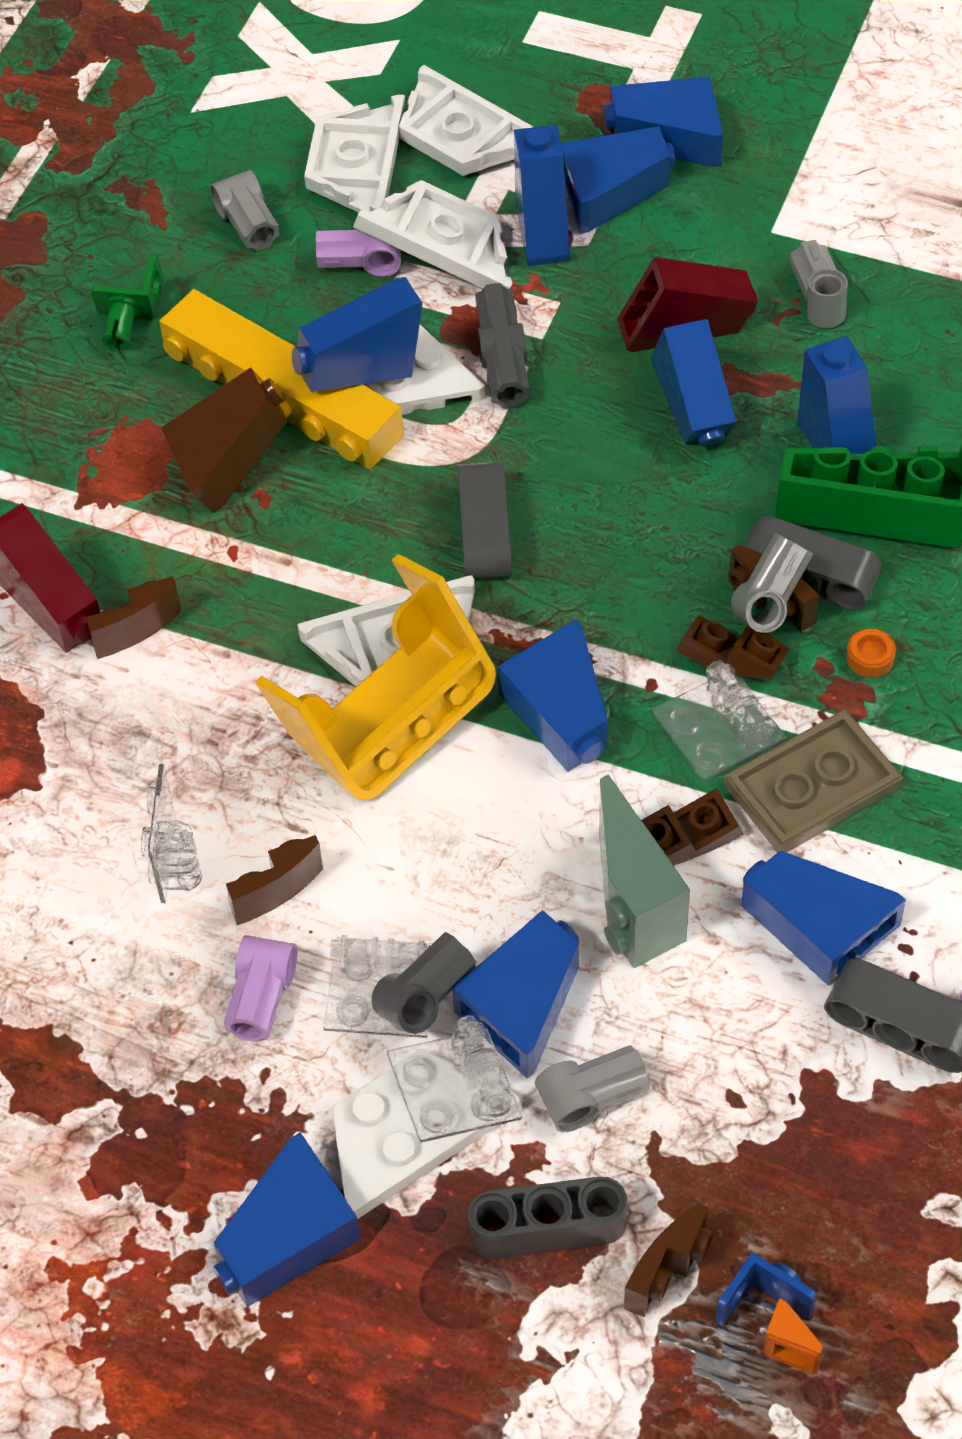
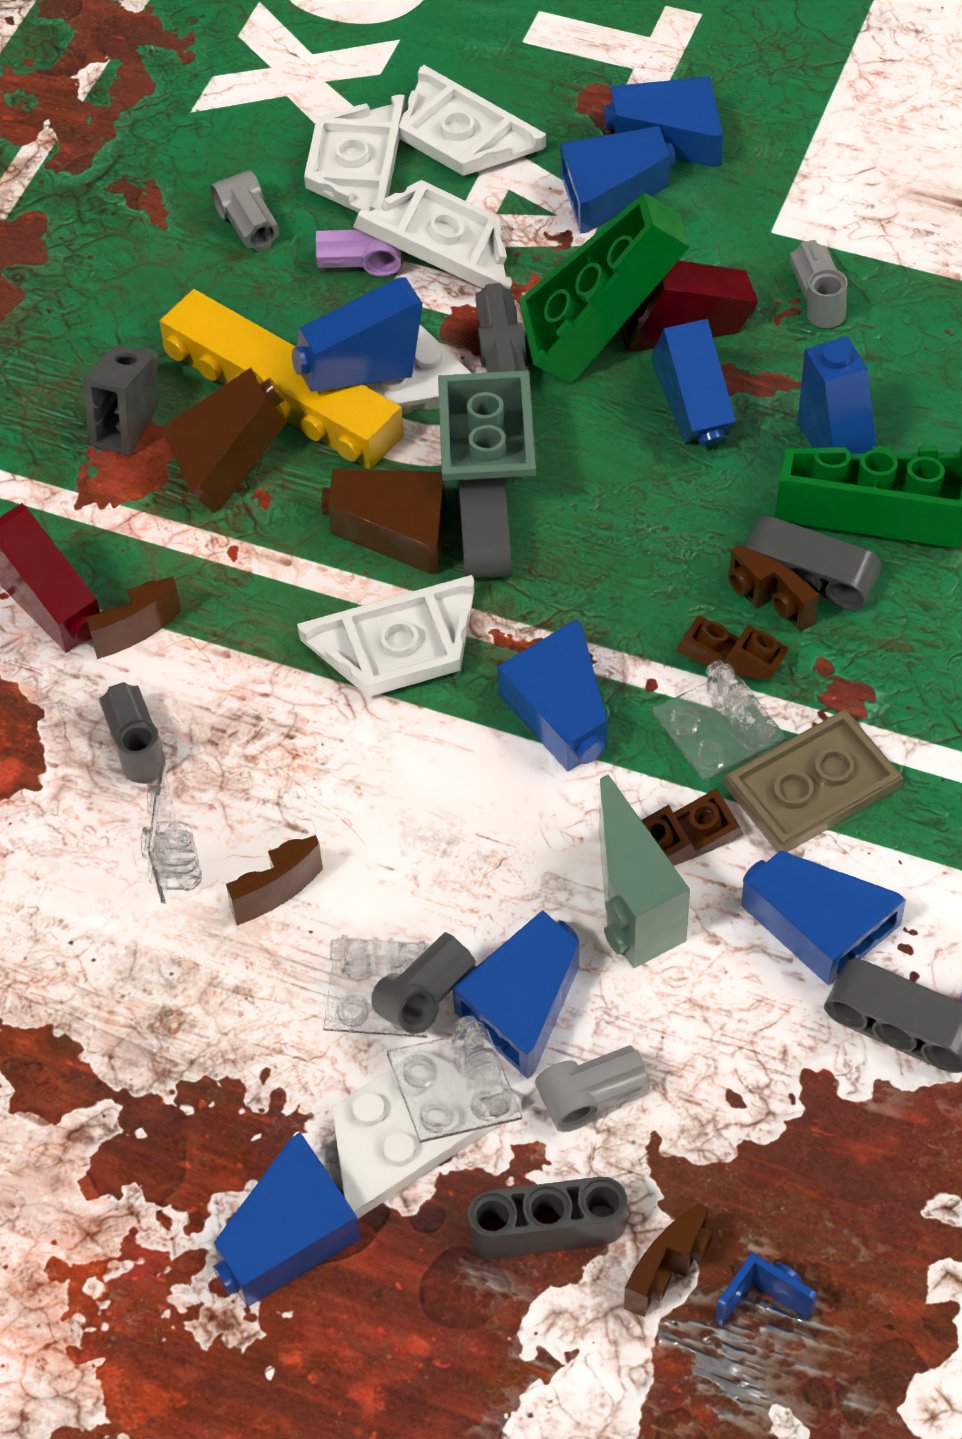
green bracket [91,254,163,350] -> none
lavender piece [224,935,298,1042] -> none
yellow windscreen [255,554,496,800] -> none
blue slope [514,125,570,266] -> none
light grey piece [731,533,814,633] -> none
orange slope [763,1298,823,1375] -> none
orange tile [846,629,896,677] -> none
none -> dark grey torso [83,346,160,456]
none -> dark grey piece [99,682,166,783]
none -> reddish brown slope [321,469,445,574]
none -> sand green slope [438,370,536,481]
none -> green wedge [518,192,690,385]

